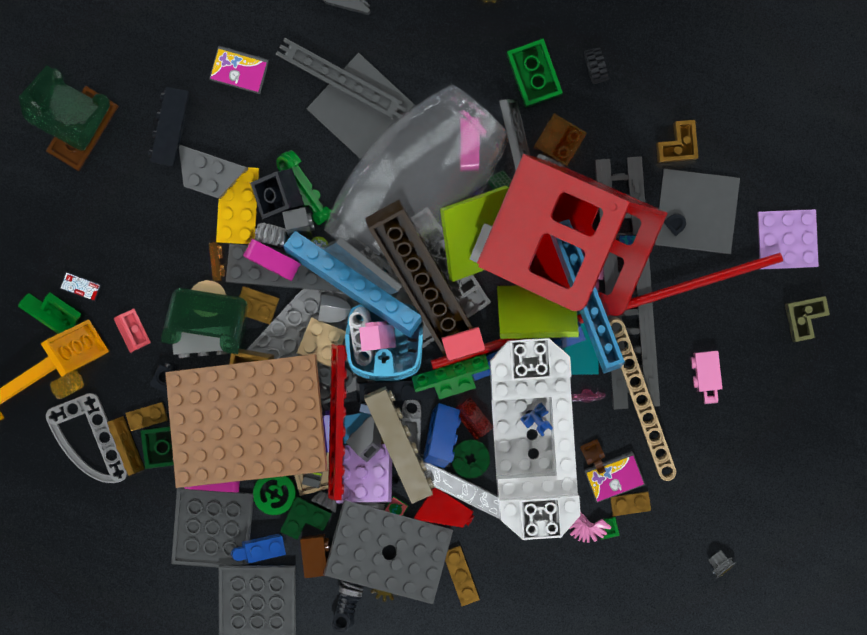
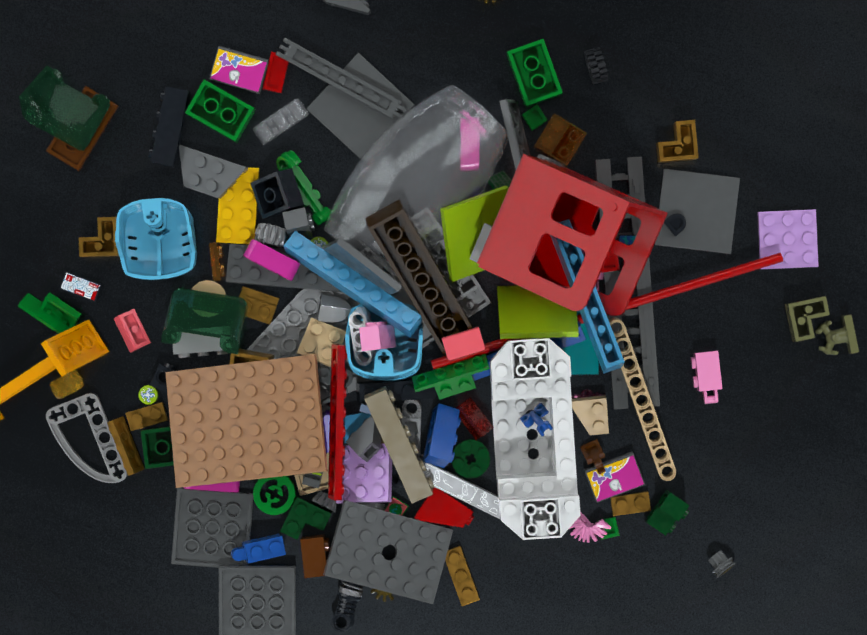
none -> pearl gold brick [79,217,119,257]
none -> medium azure piece [115,198,197,280]
none -> lime tile [139,385,158,404]
none -> green brick [185,80,256,143]
none -> clear beam [253,98,309,145]
none -> red tile [263,52,289,94]
none -> green tile [521,104,548,131]
none -> tan wing [572,395,609,435]
none -> red tile [601,252,620,273]
none -> dark green brick [645,490,690,536]
none -> olive piece [815,314,859,355]

